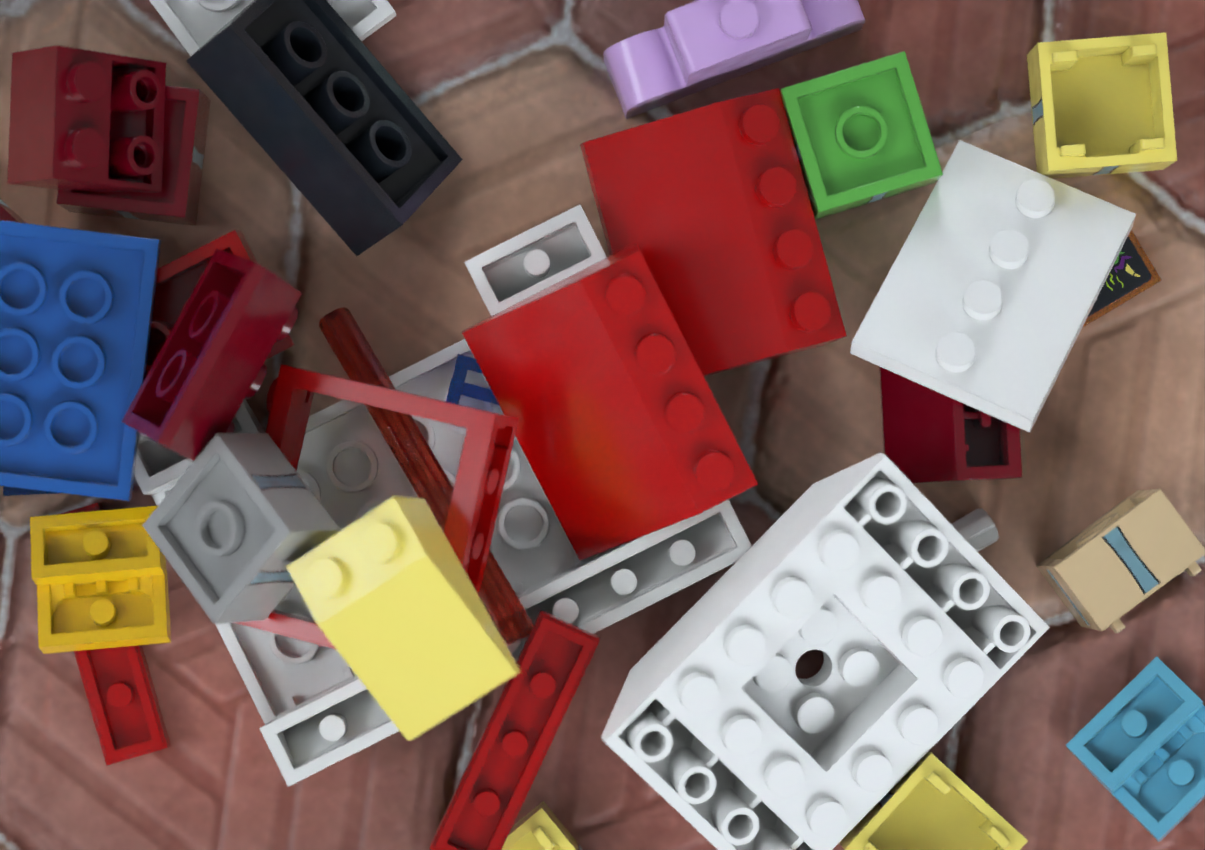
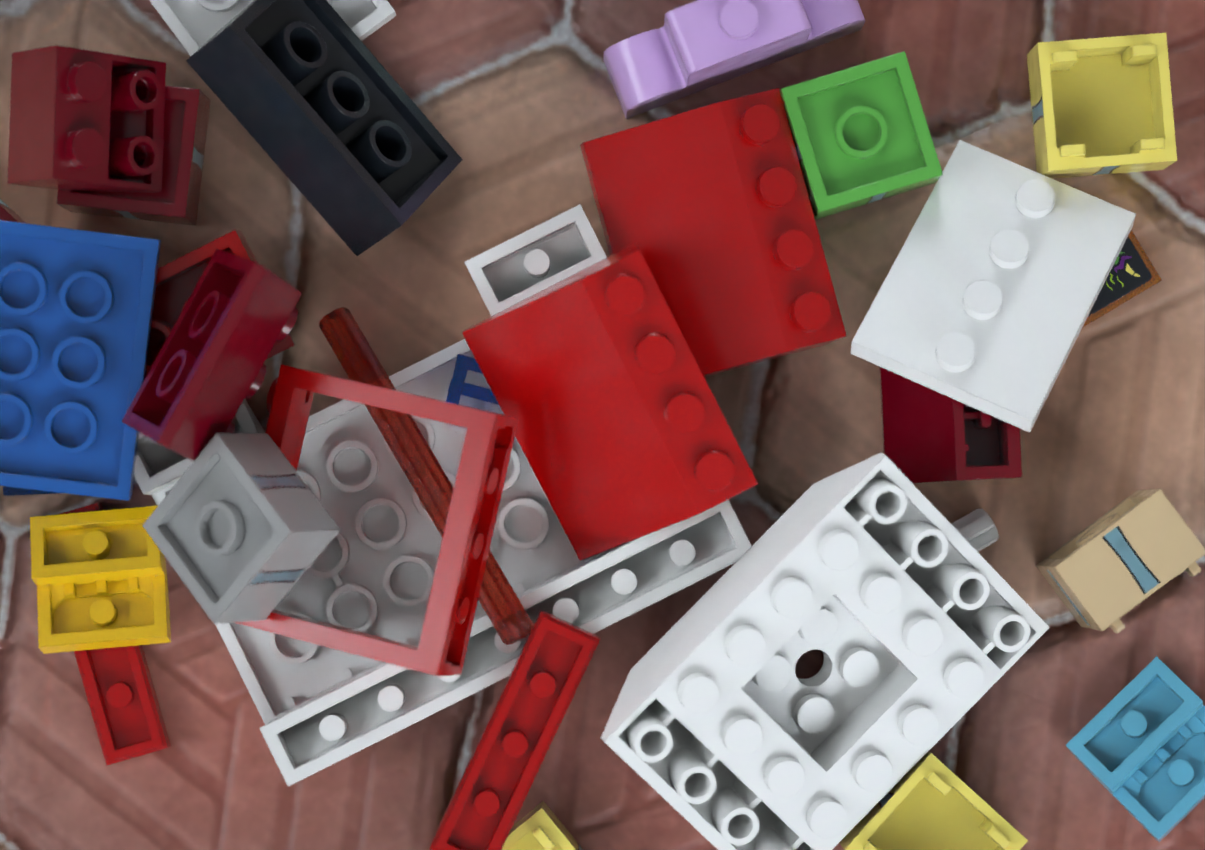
light yellow slope [286,496,521,741] -> none

